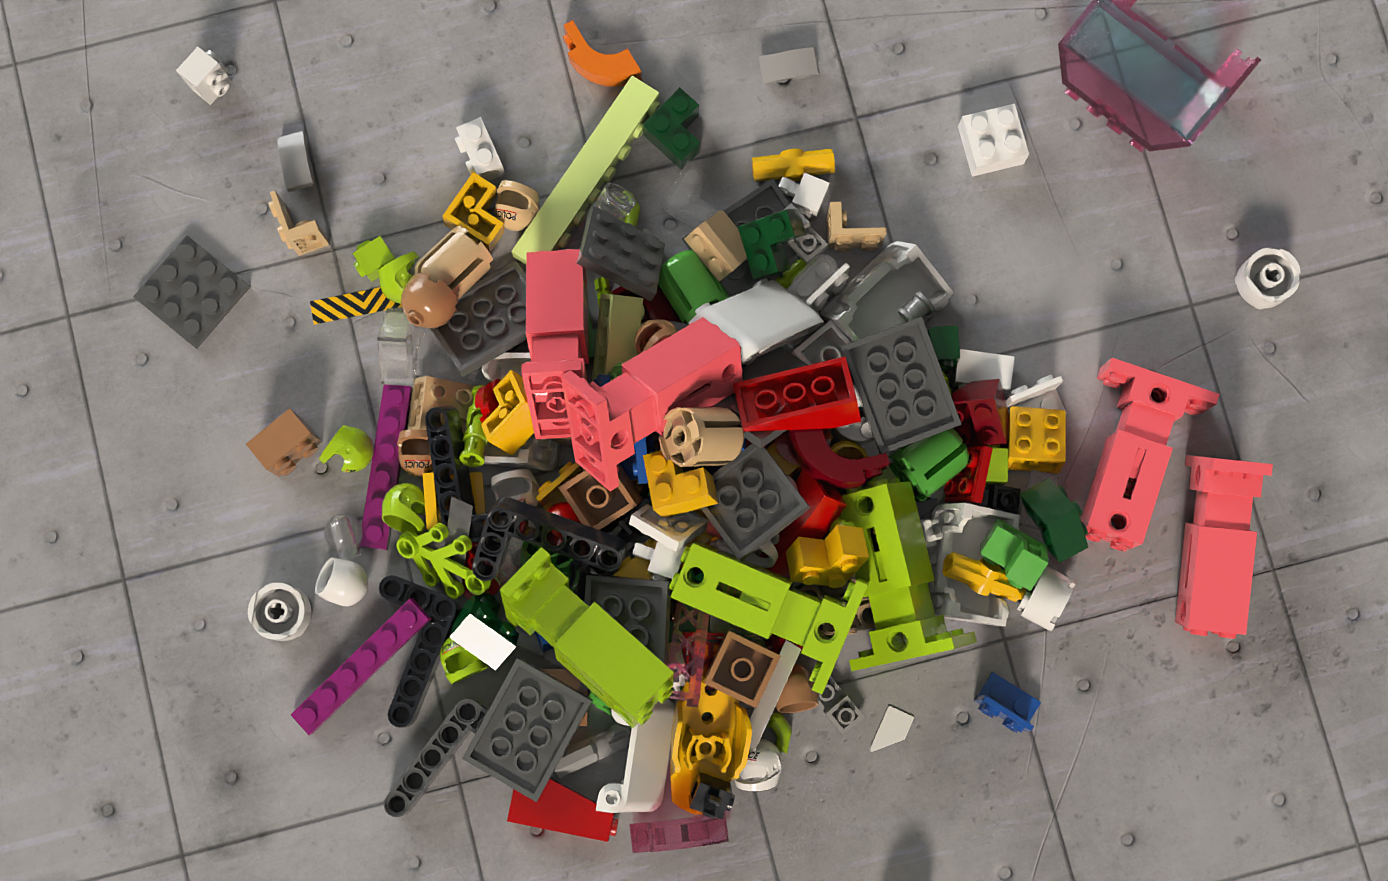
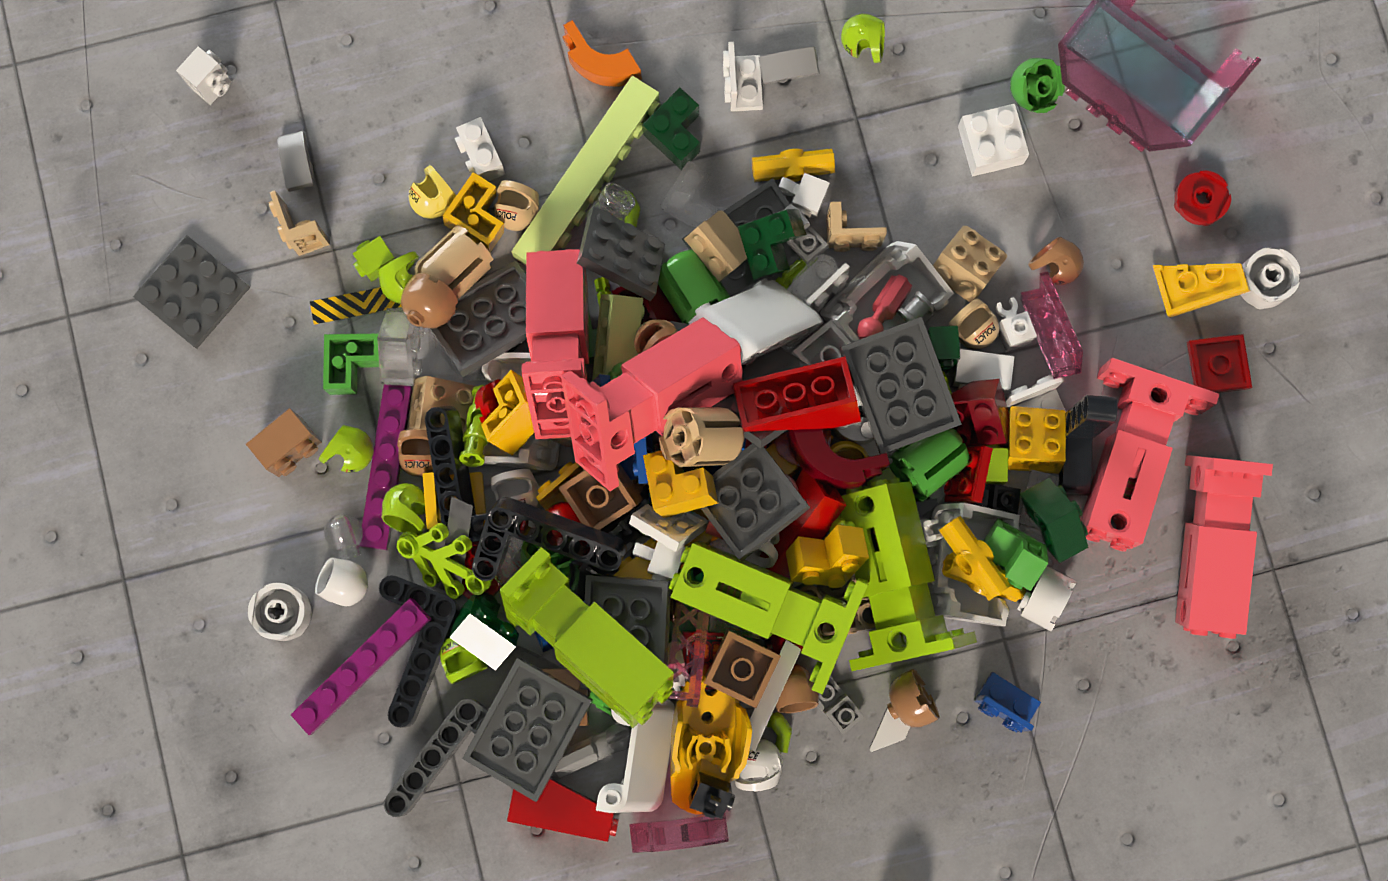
none -> bright green brick [323,334,385,395]
none -> light yellow helmet [409,165,456,219]
none -> white bracket [723,42,763,111]
none -> lime helmet [841,13,885,63]
none -> coral piece [857,274,912,339]
none -> medium nougat cylinder [887,669,940,727]
none -> tan bracket [933,226,1007,302]
none -> yellow piece [939,516,1010,601]
none -> tan helmet [949,298,999,349]
none -> white brick [995,297,1037,352]
none -> bright green cylinder [1010,58,1065,113]
none -> clear pink fence [1020,272,1083,379]
none -> medium nougat helmet [1028,237,1084,285]
none -> black beam [1058,395,1118,496]
none -> yellow wing [1153,263,1251,318]
none -> red plate [1174,170,1232,226]
none -> red plate [1187,334,1253,393]

